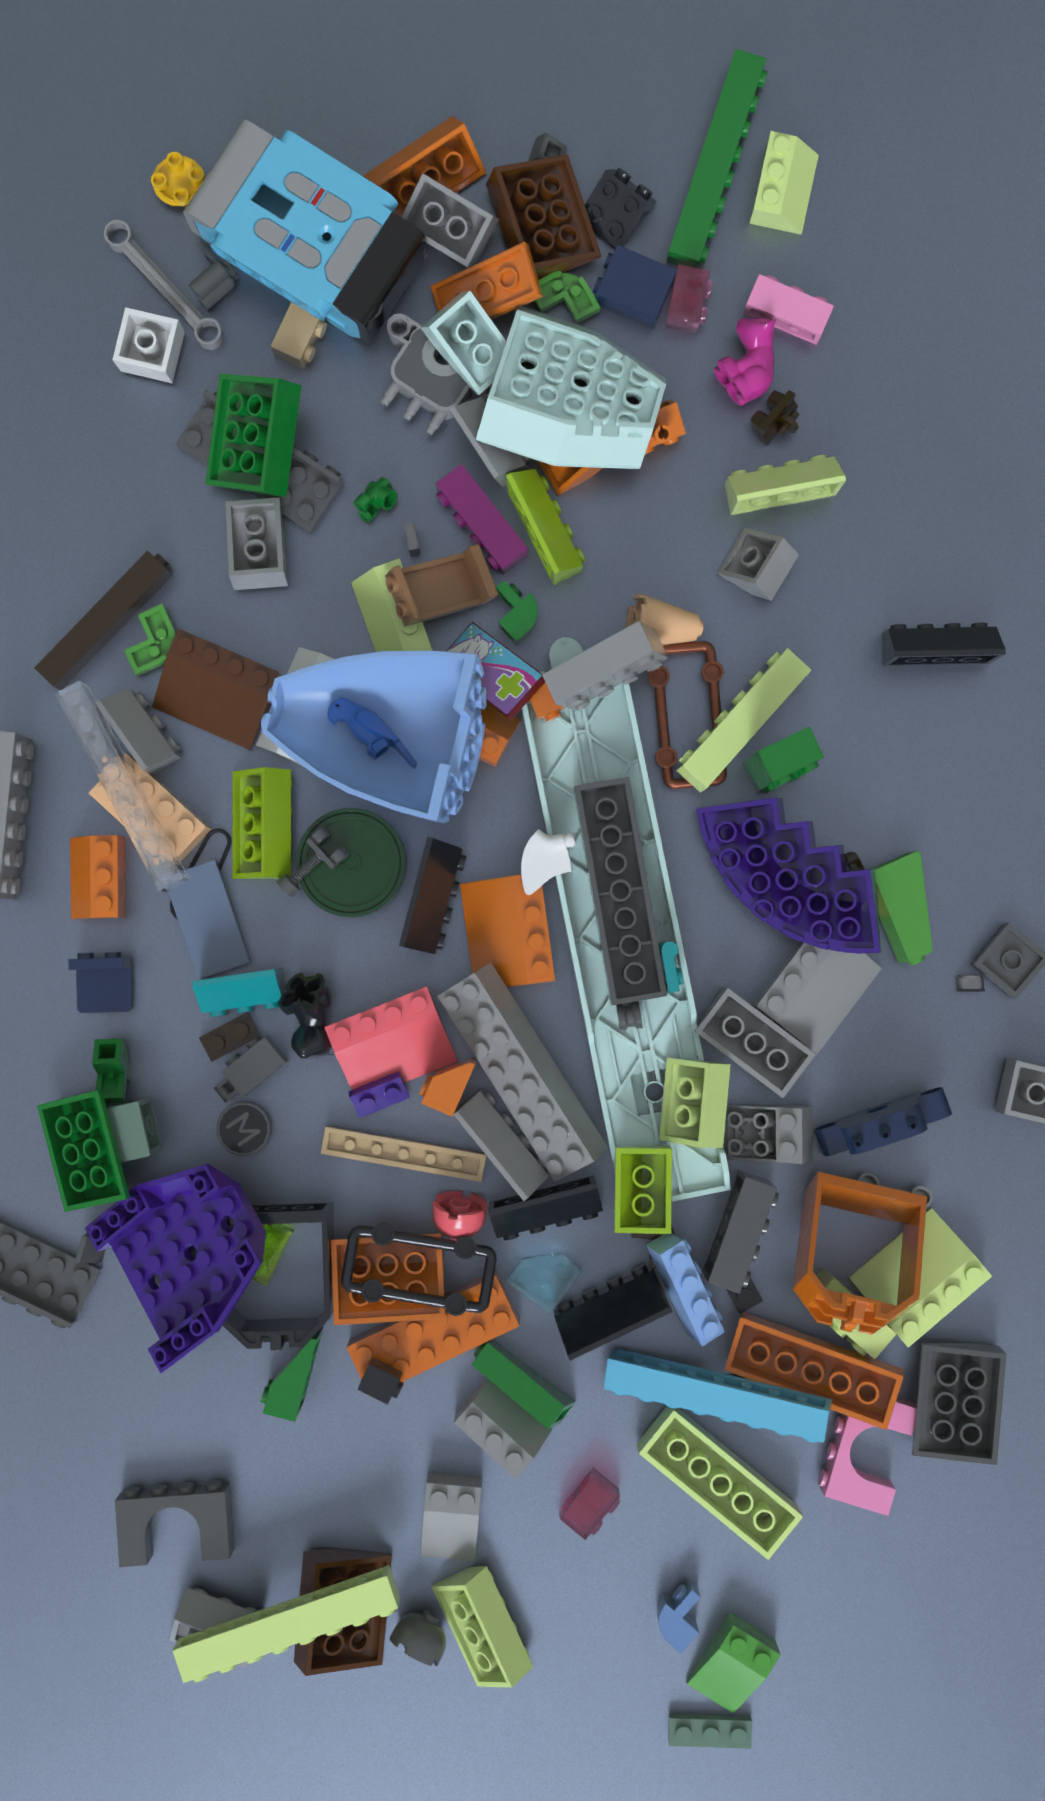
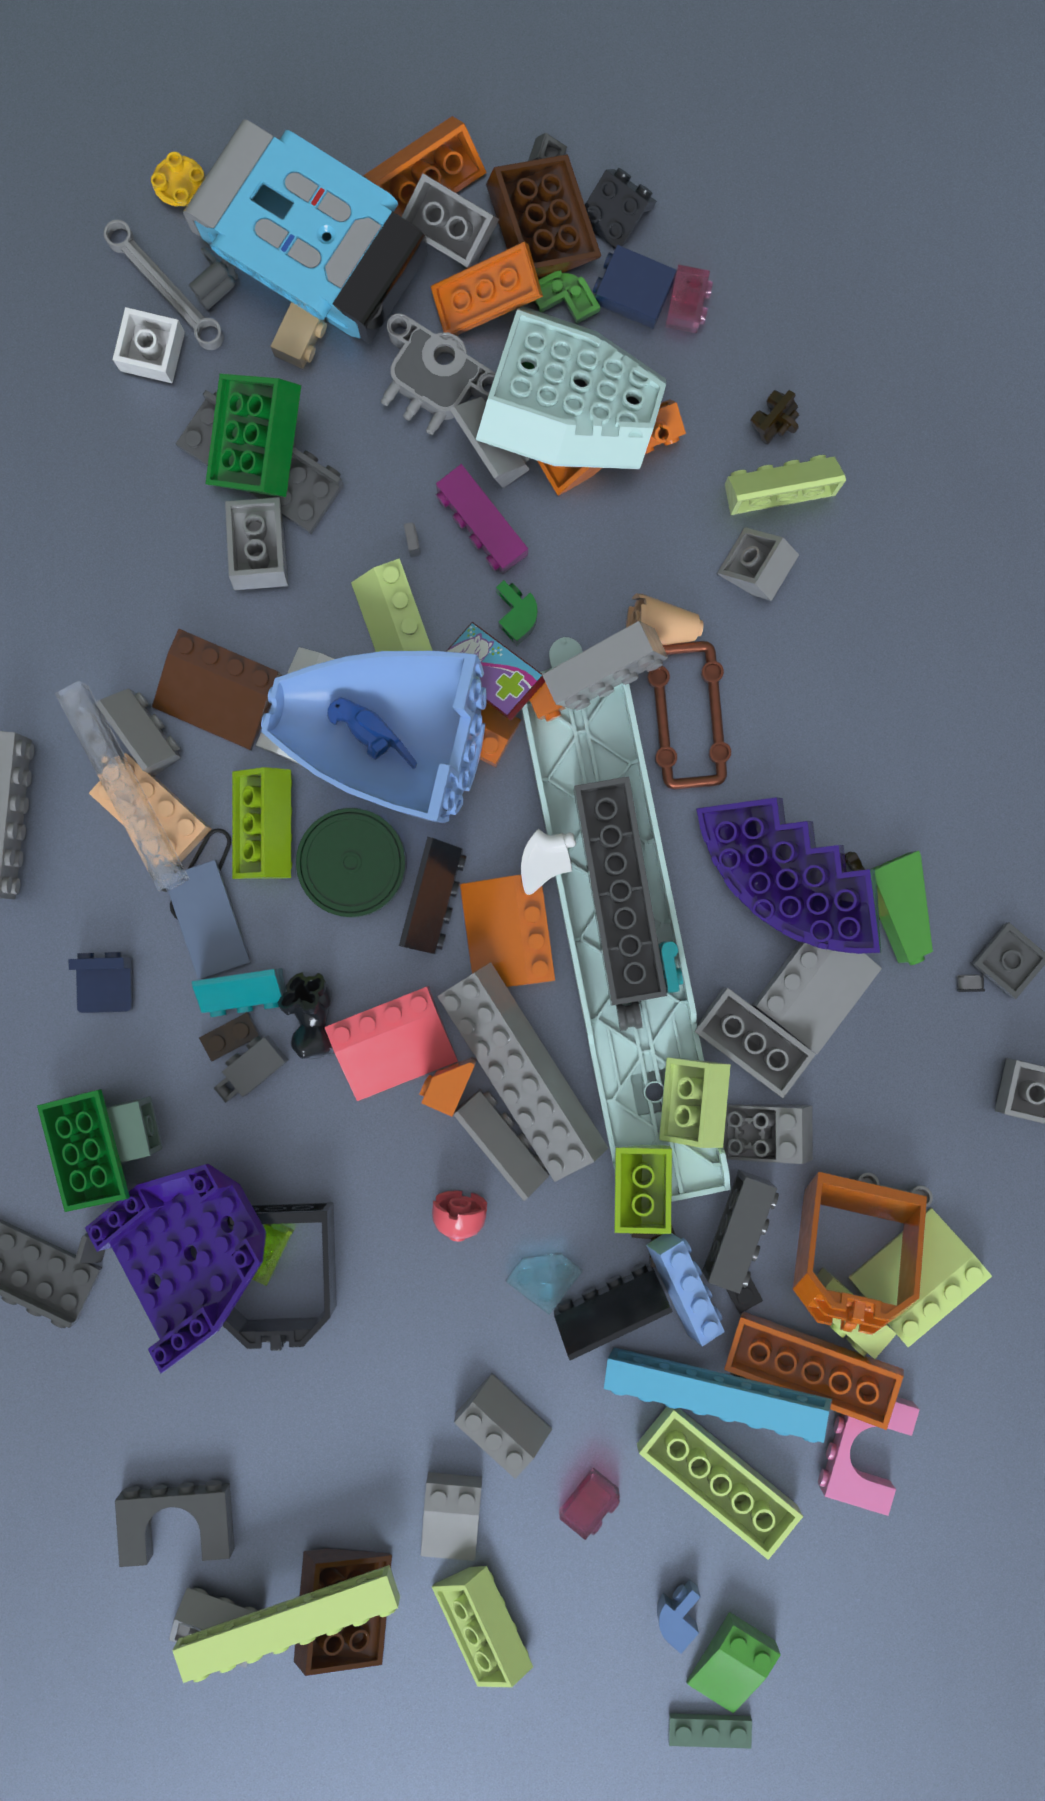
dark brown brick [34,550,172,691] -> none
orange slope [70,835,126,919] -> none
green brick [92,1038,130,1103] -> none
bright green plate [124,604,176,676] -> none
black tile [217,1101,271,1156] -> none
green slope [261,1327,324,1422] -> none
dark grey bar [277,827,349,897] -> none
tan plate [321,1126,486,1182] -> none
orange slope [331,1233,446,1325] -> none
black bar [341,1223,497,1316] -> none
orange brick [346,1269,520,1397] -> none
dark purple plate [348,1071,410,1118] -> none
green plate [353,477,398,523] -> none
black brick [357,1357,404,1405] -> none
medium nougat panel [385,544,498,627] -> none
dark grey cylinder [390,1610,446,1666] -> none
light aqua slope [420,291,506,395] -> none
green slope [471,1341,576,1429] -> none
black slope [488,1175,603,1241] -> none
lime slope [506,469,585,586] -> none
green brick [666,49,768,272] -> none
yellowish green brick [676,648,811,793] -> none
dark pink animal [713,317,775,406] -> none
bright pink brick [743,274,834,345] -> none
green brick [743,726,824,794] -> none
yellowish green slope [749,131,819,235] -> none
dark blue piece [814,1087,952,1157] -> none
black slope [882,622,1006,666] -> none
dark grey slope [912,1343,1007,1465] -> none

